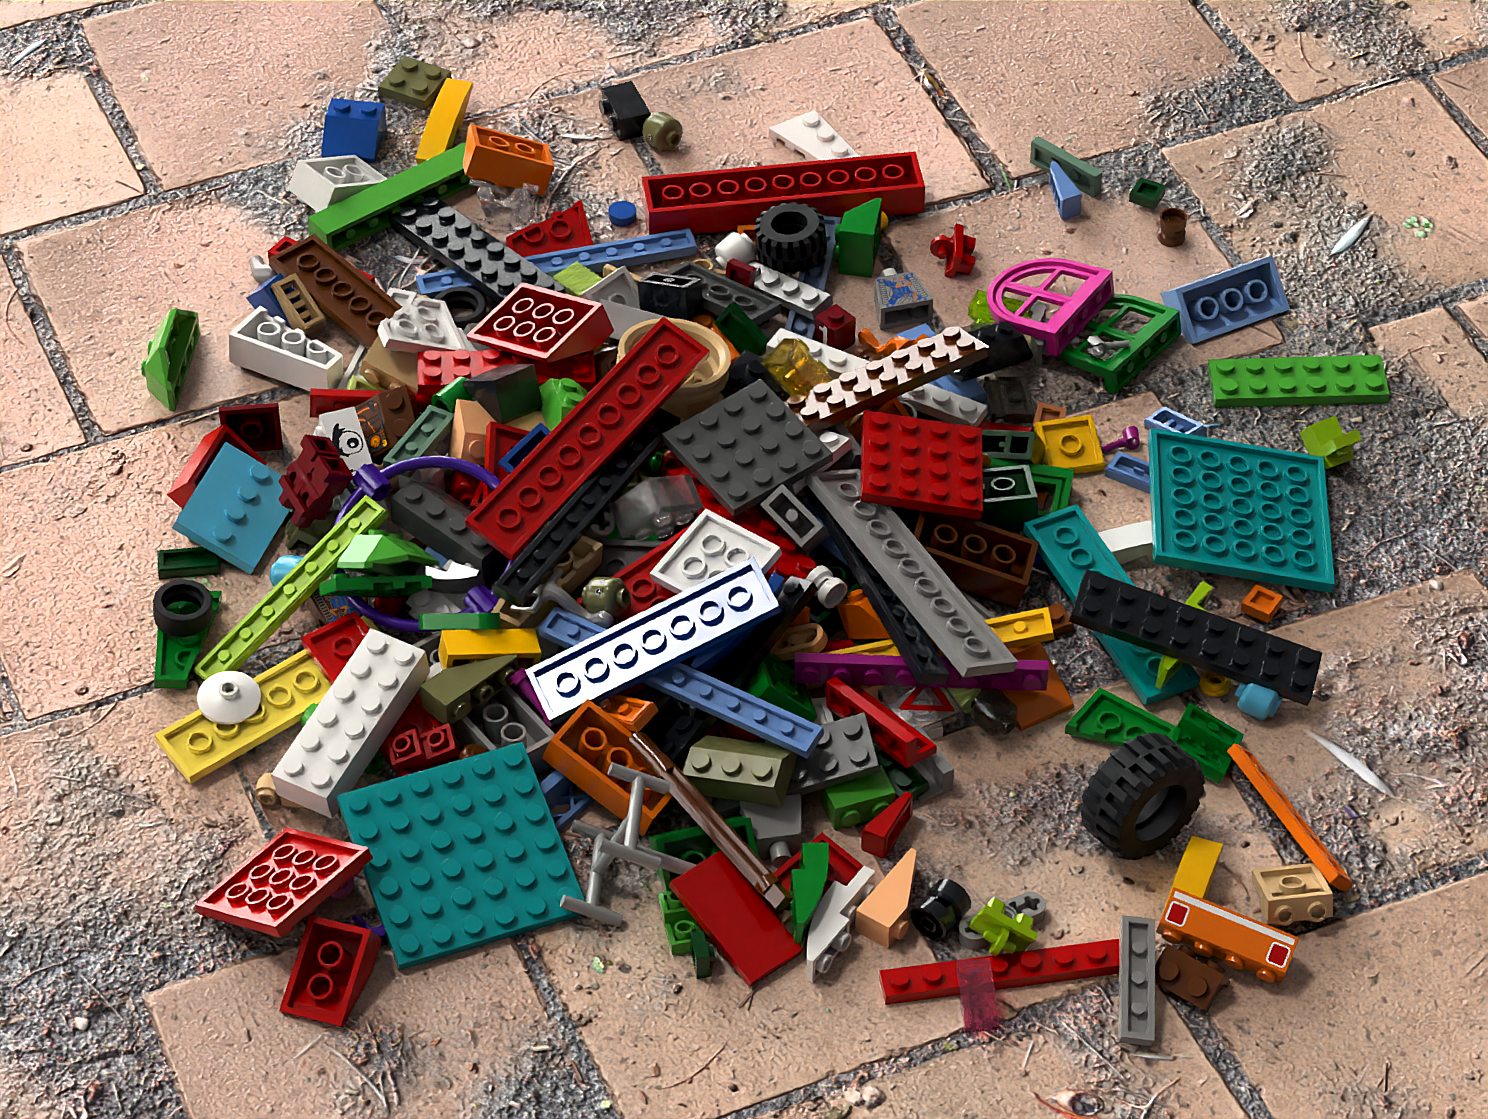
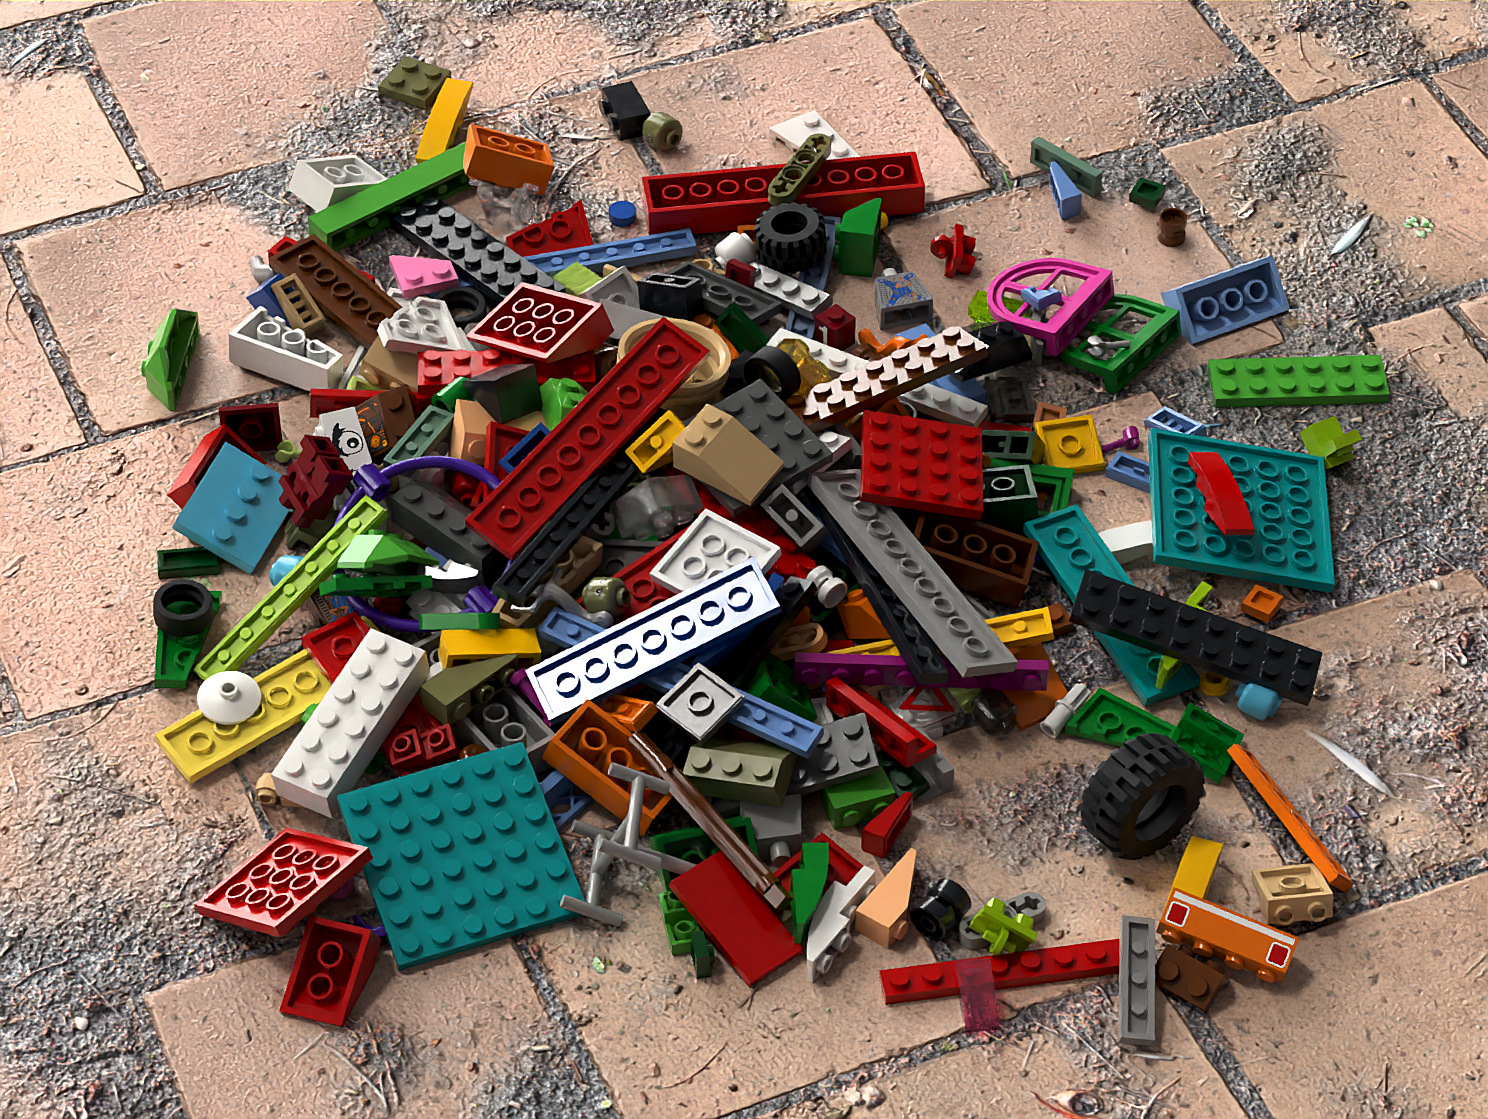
blue slope [321,98,387,163] -> none
none -> yellowish green hand [275,440,302,463]
none -> bright pink wing [389,255,459,299]
none -> yellow slope [625,410,686,474]
none -> tile [655,662,746,746]
none -> tan slope [672,404,784,506]
none -> black tyre [743,346,801,402]
none -> olive beam [768,133,831,207]
none -> medium blue tile [1021,286,1062,311]
none -> white axle [1040,683,1091,738]
none -> red slope [1188,452,1255,535]

